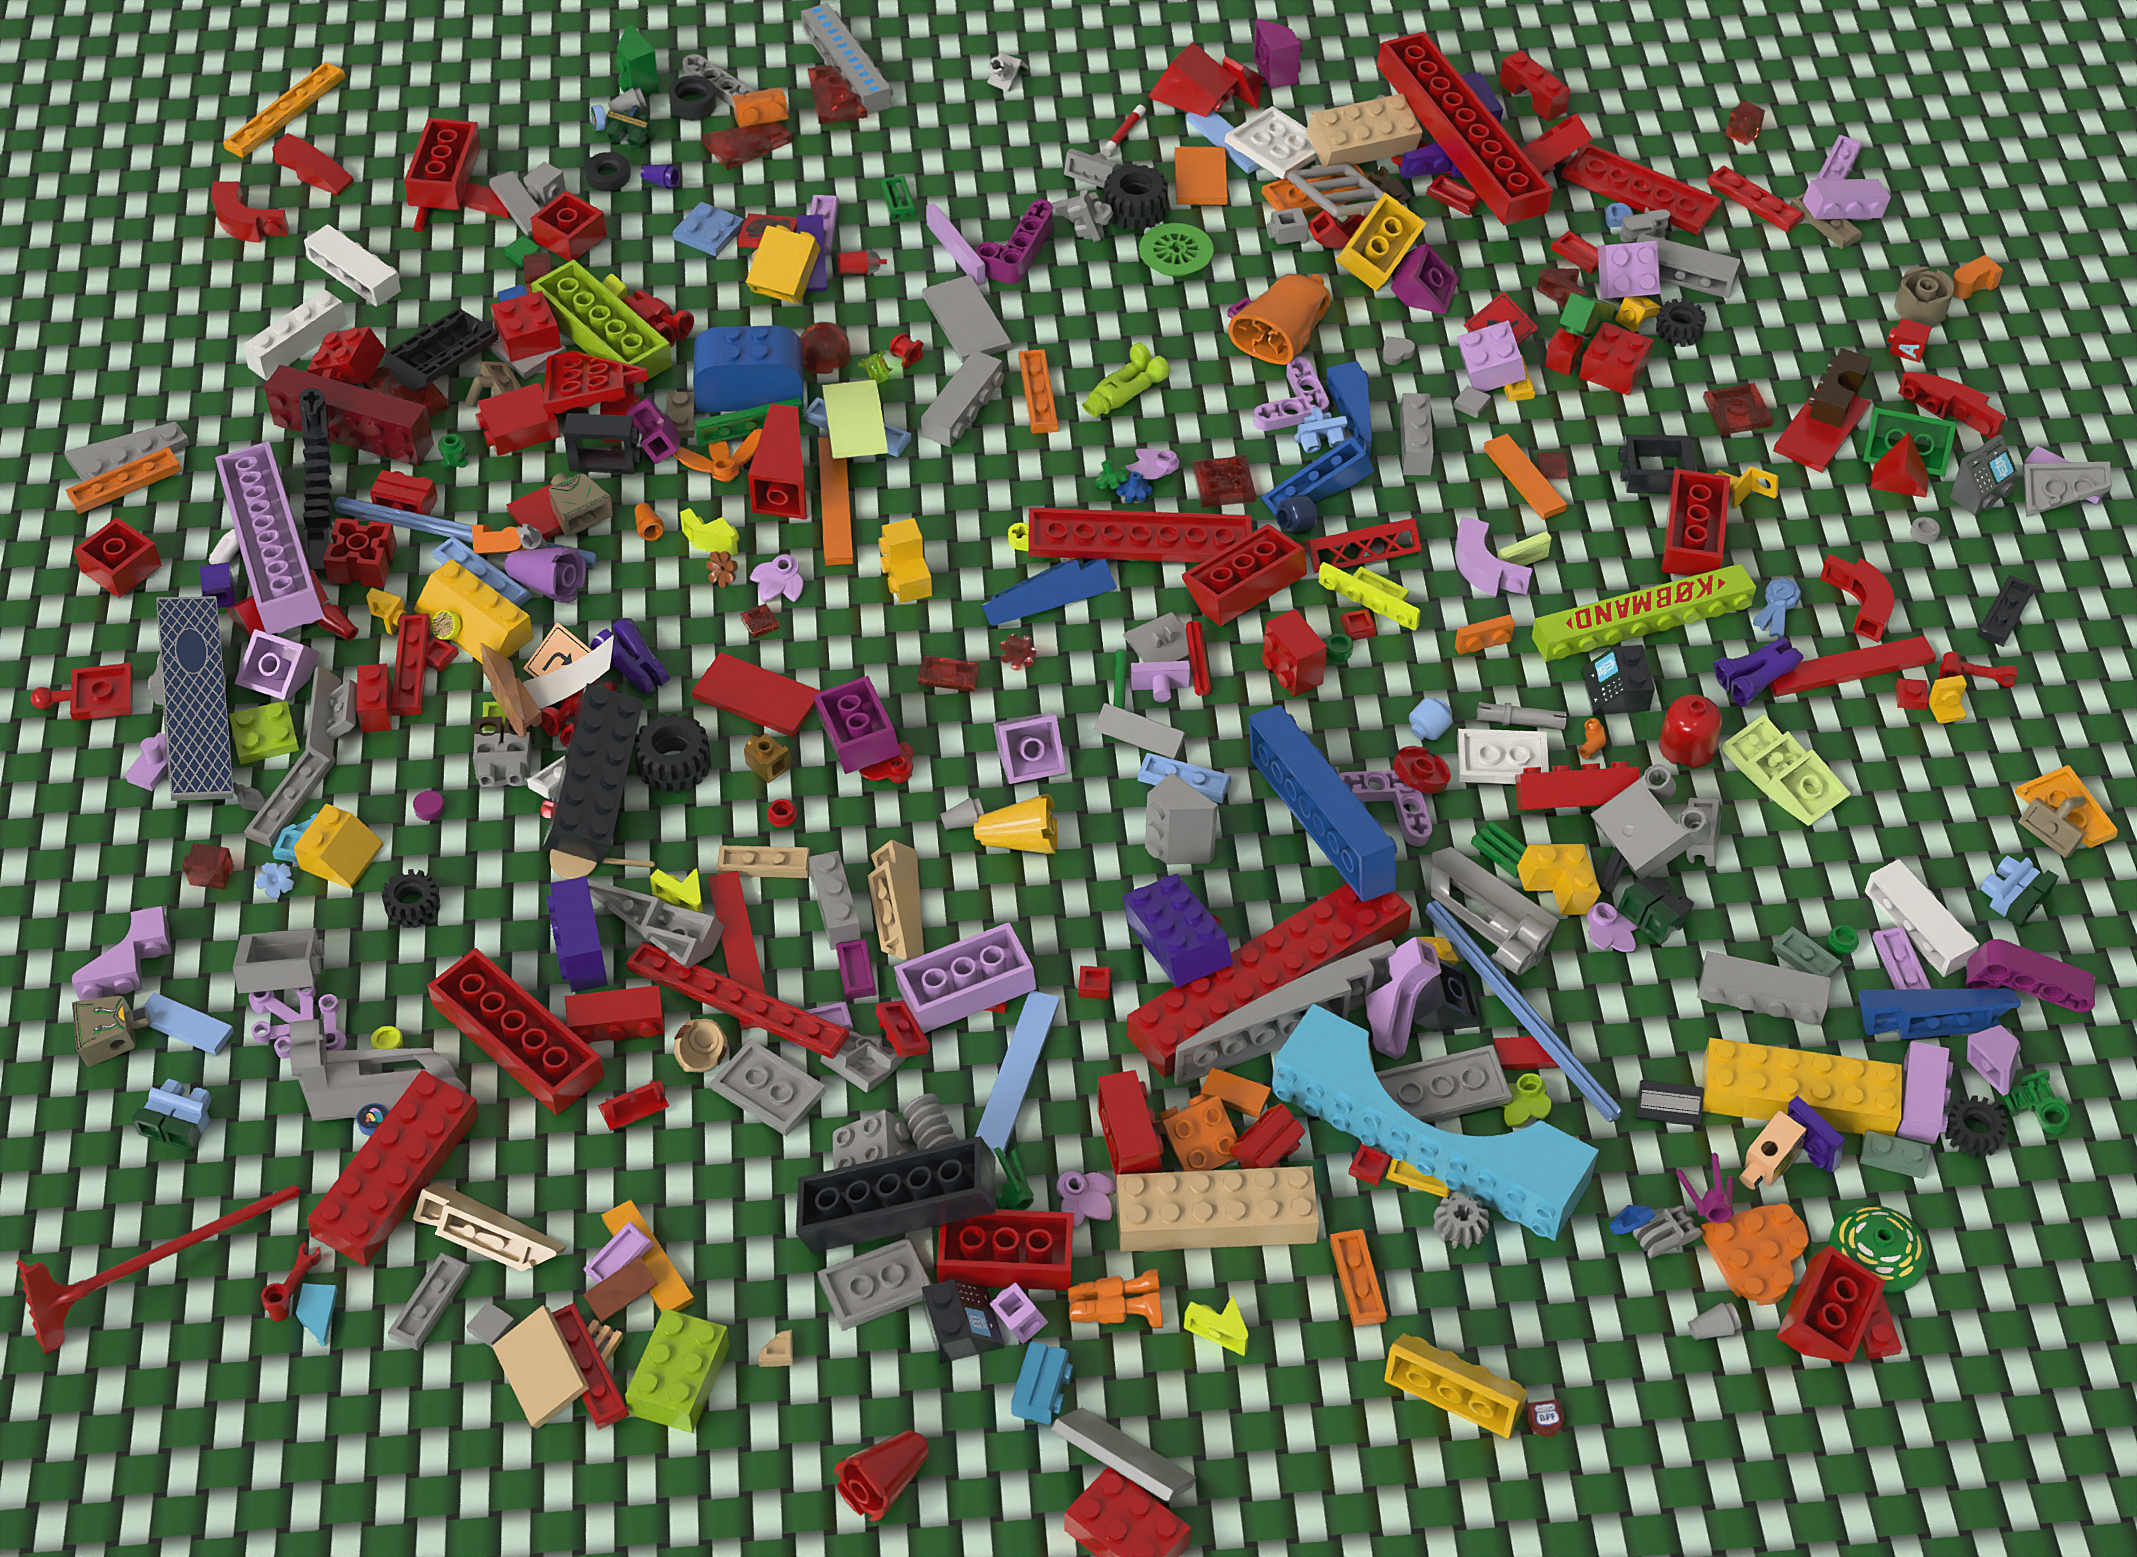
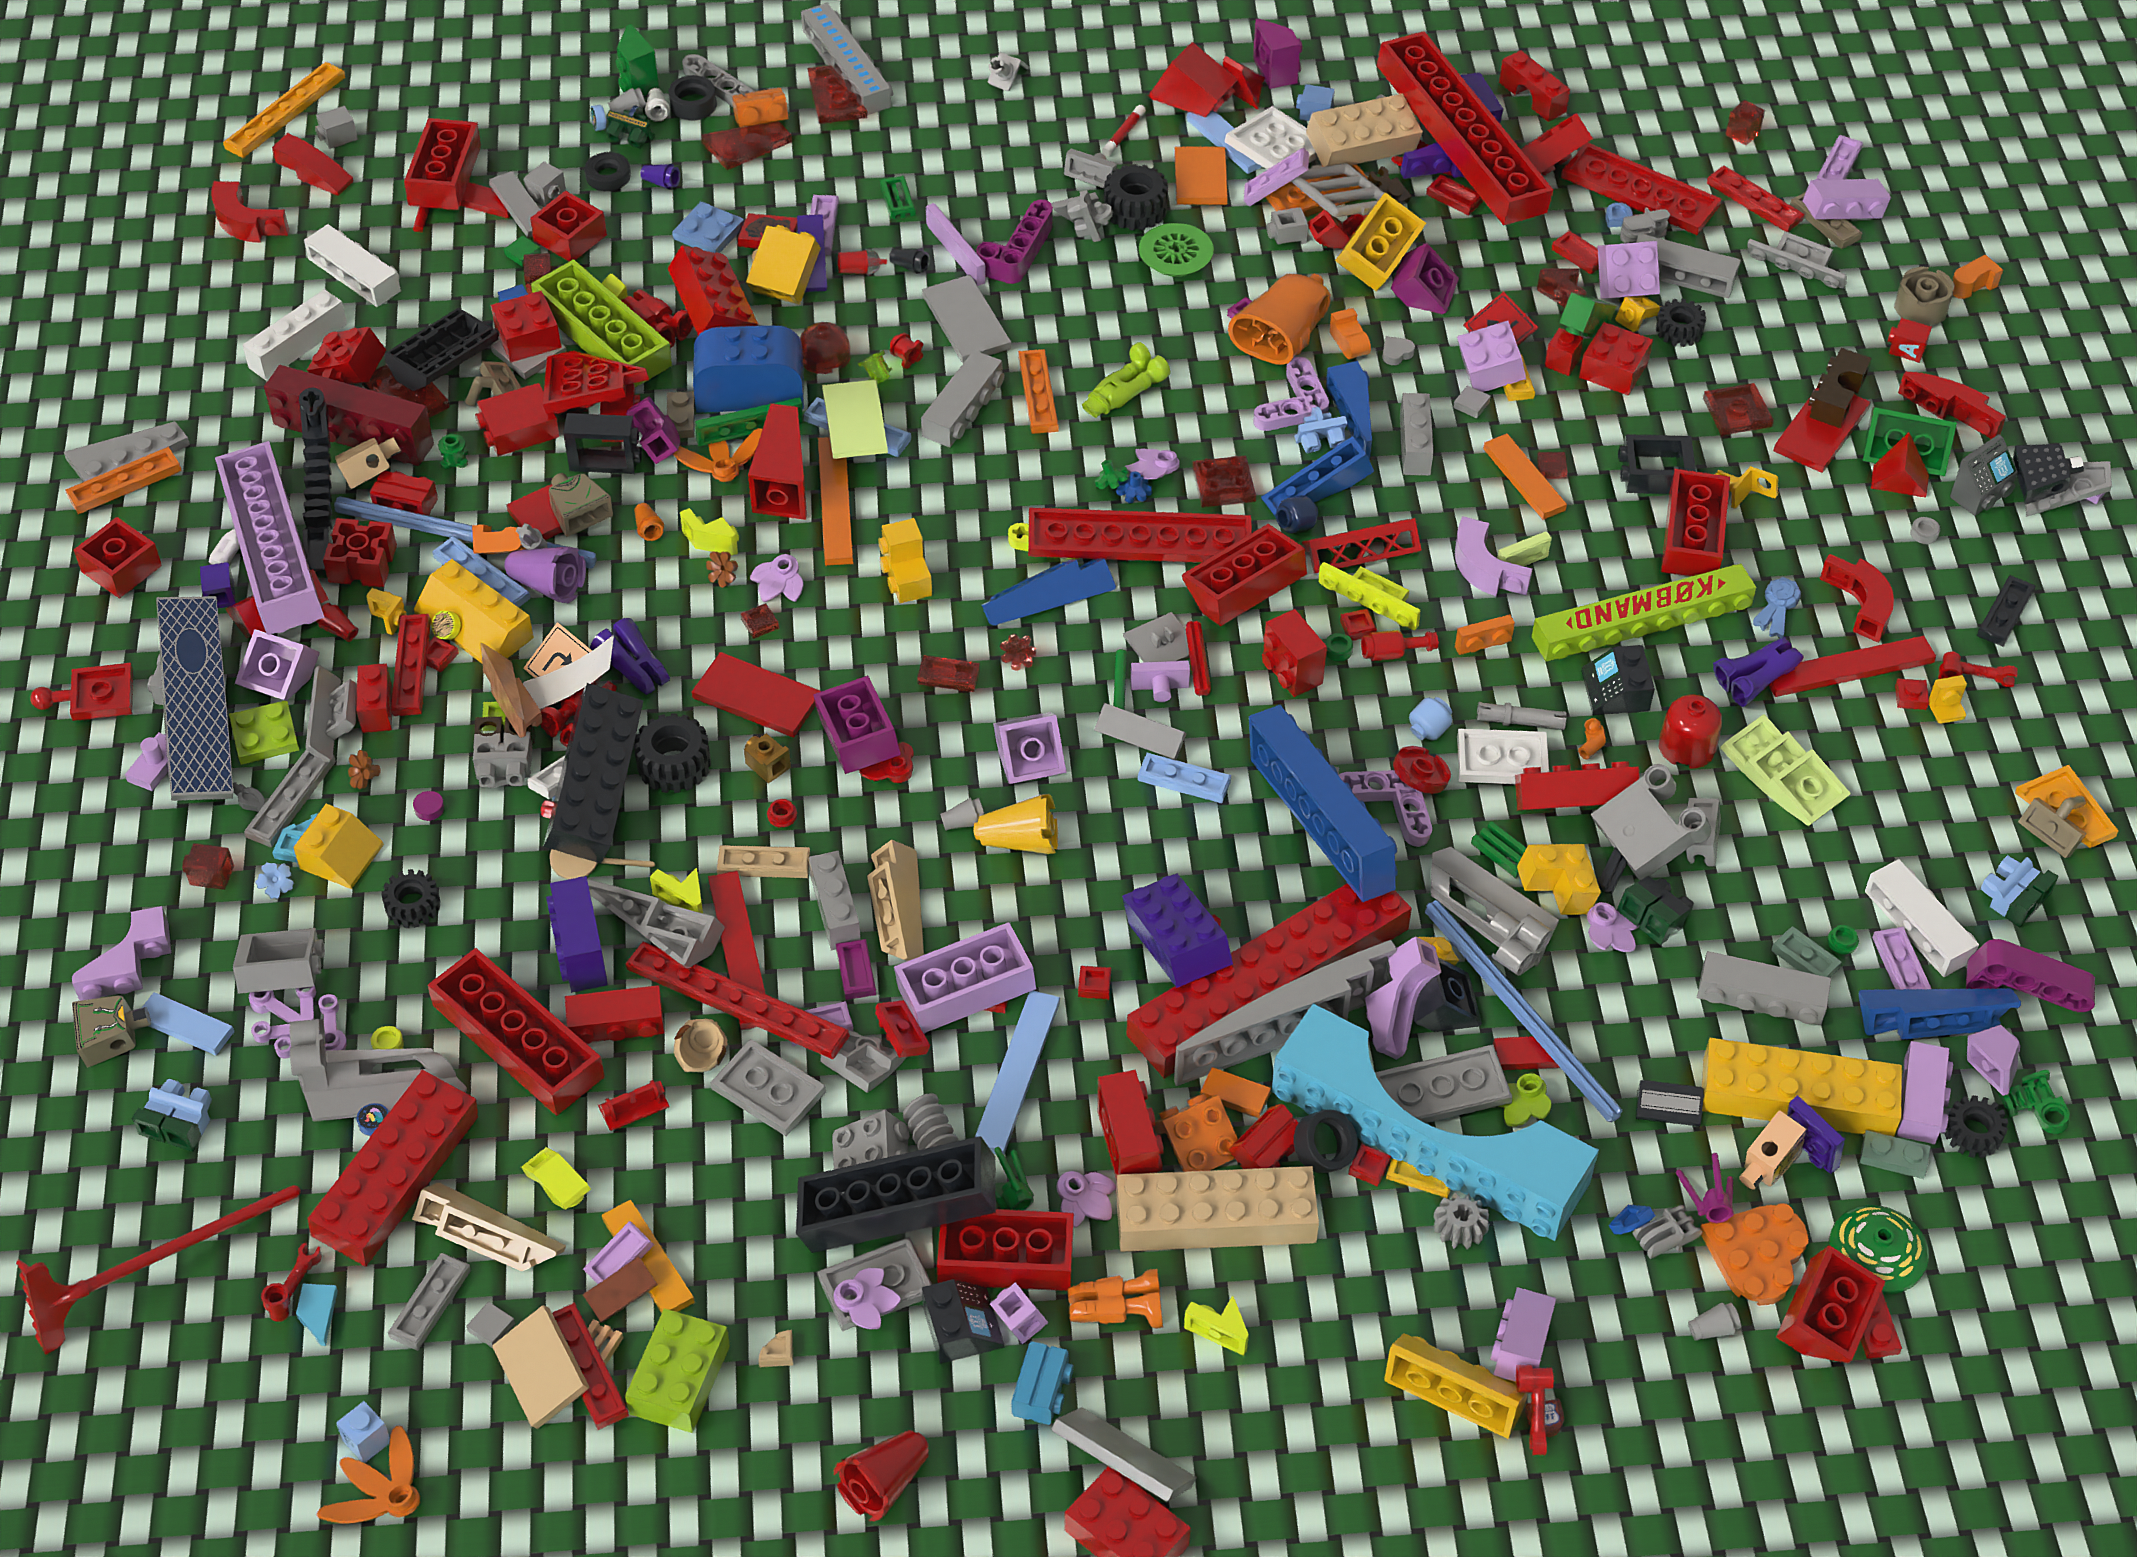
light grey slope [1145,772,1218,865] -> none
orange plate [1330,1229,1387,1327] -> none
none -> light grey brick [315,106,358,149]
none -> orange plant [317,1425,420,1523]
none -> tan torso [335,438,401,489]
none -> light blue brick [336,1401,390,1463]
none -> dark orange plant [348,750,381,789]
none -> neon yellow slope [521,1147,591,1210]
none -> white cone [645,88,670,121]
none -> red brick [667,245,758,335]
none -> lavender plate [834,1268,901,1329]
none -> black cone [889,248,930,274]
none -> lavender tile [1244,148,1309,206]
none -> black tyre [1293,1110,1358,1173]
none -> medium blue brick [1296,84,1335,121]
none -> orange leg [1329,308,1371,360]
none -> red piece [1361,630,1438,661]
none -> lavender brick [1490,1287,1556,1382]
none -> red brick [1515,1365,1554,1455]
none -> light grey bracket [1747,232,1847,289]
none -> black torso [2012,444,2084,505]

